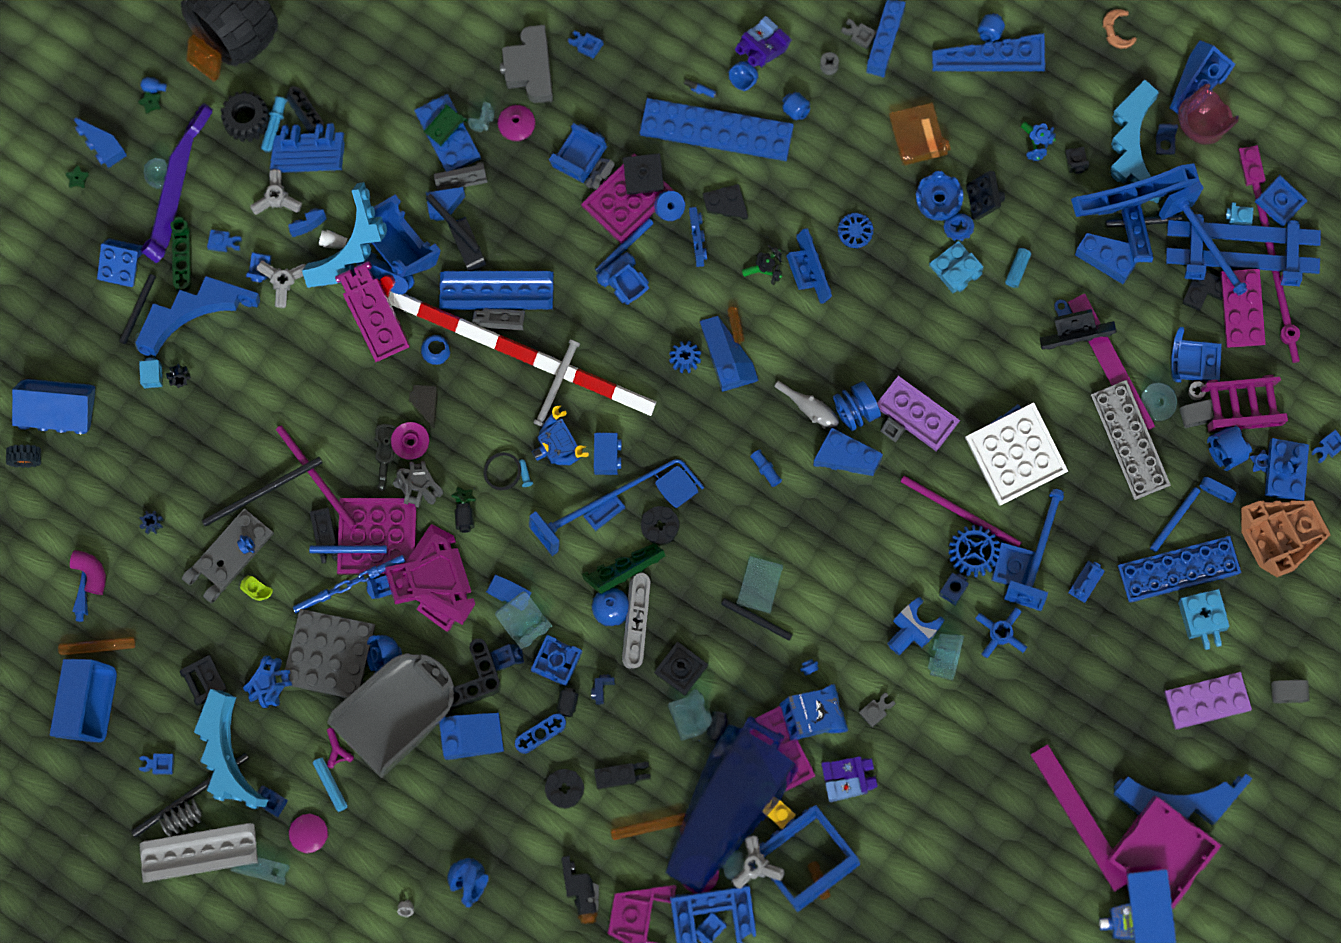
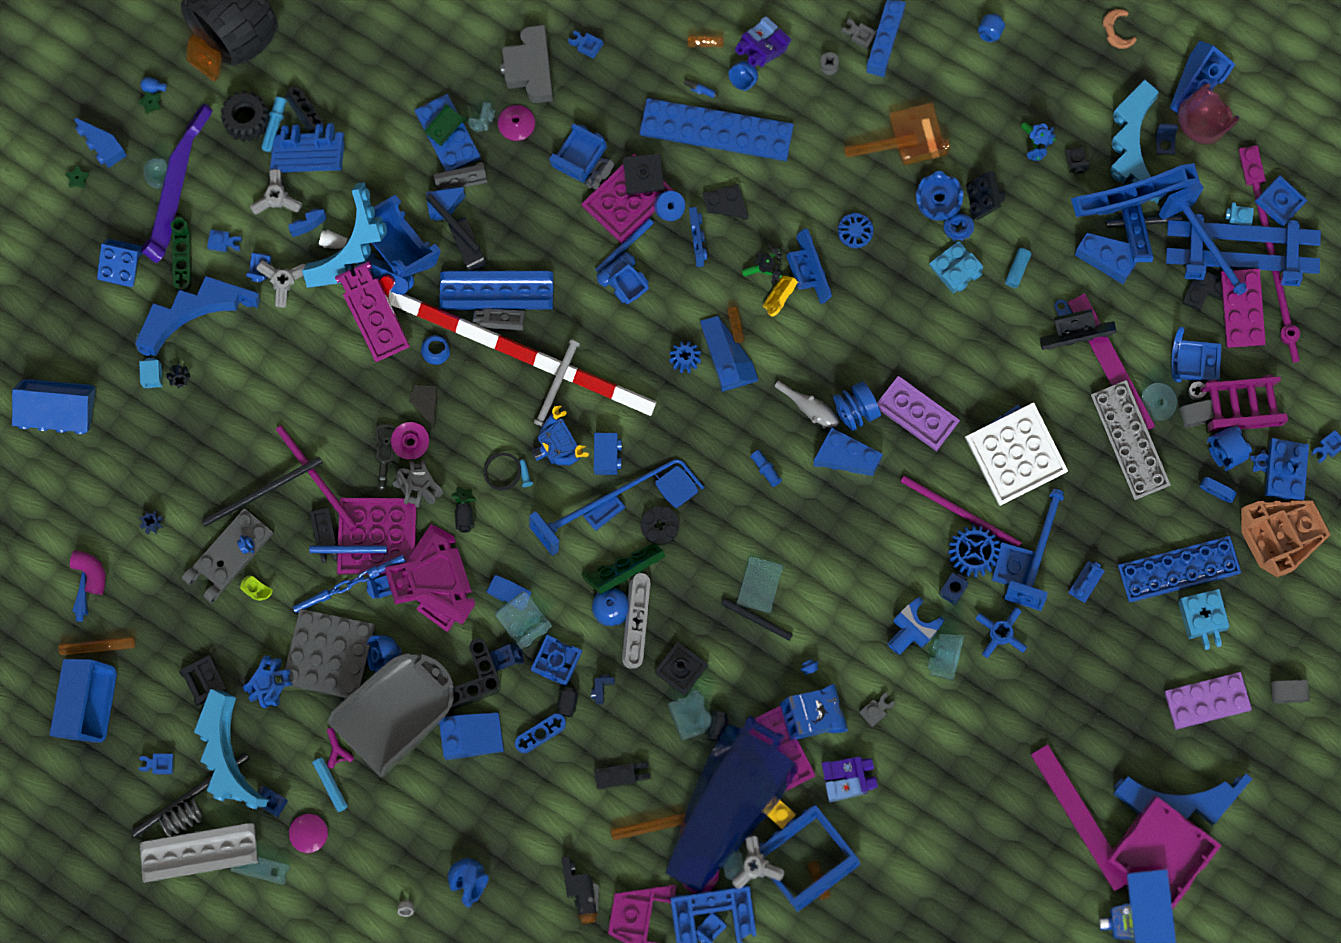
black bush [6,445,41,468] -> none
black piece [119,274,156,345] -> none
black plate [545,769,584,809] -> none
blue head [783,92,810,120] -> none
dark grey slope [881,417,906,442] -> none
blue wing [932,34,1045,71] -> none
blue bar [1150,487,1201,552] -> none
none -> clear orange axle [687,36,724,47]
none -> yellow hinge [762,275,798,317]
none -> clear orange axle [844,133,918,157]

